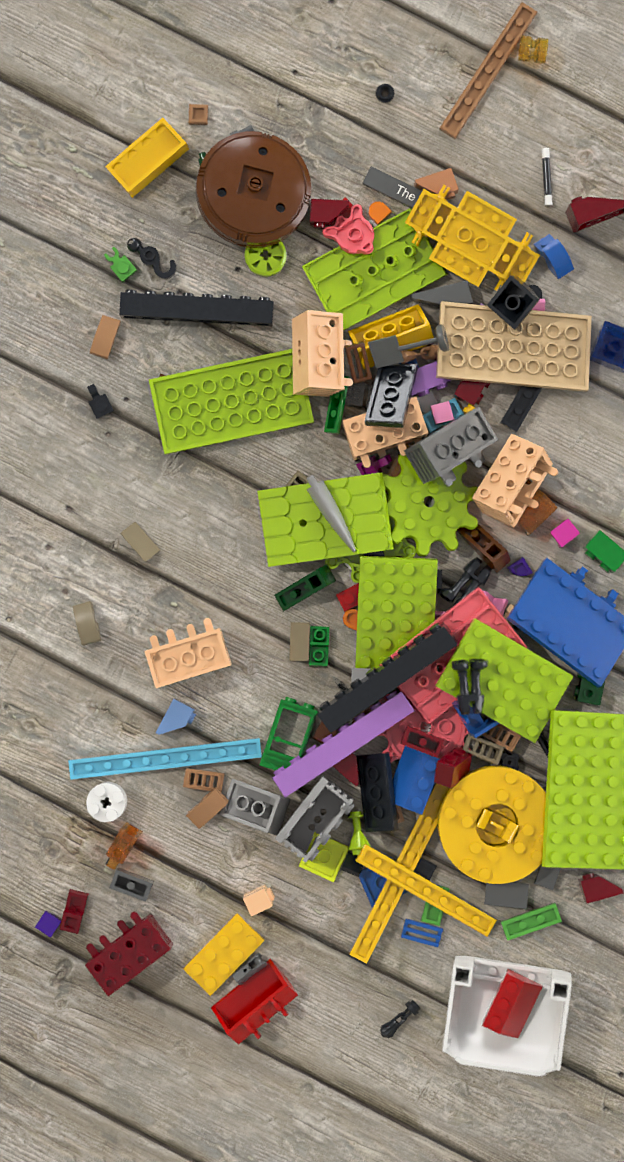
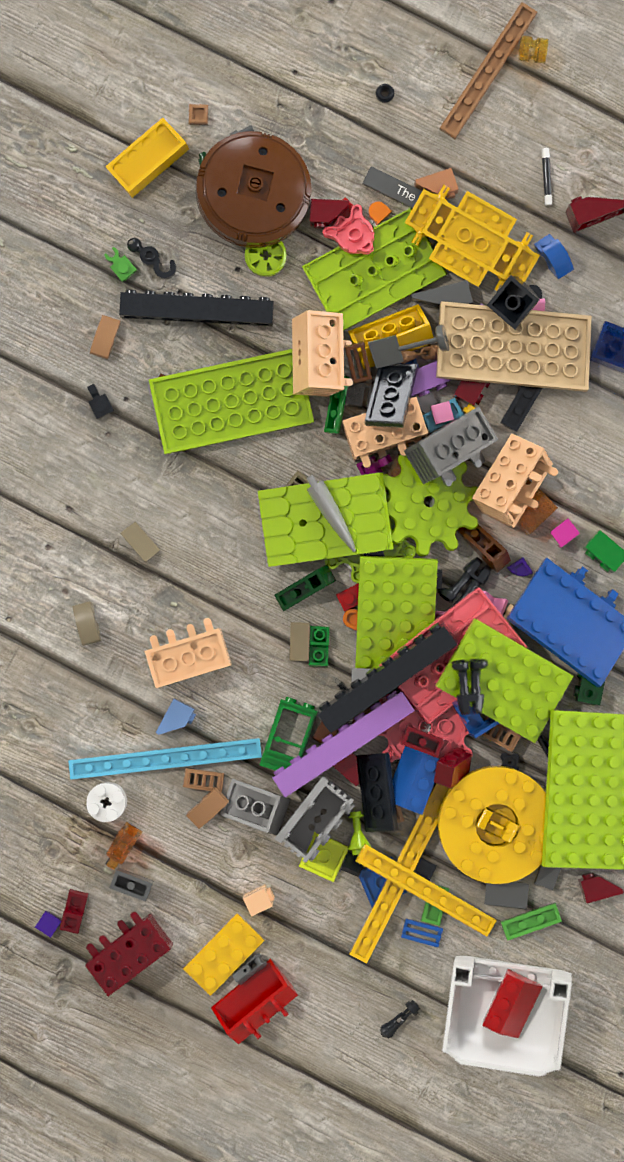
dark tan slope [463,733,505,766] -> none

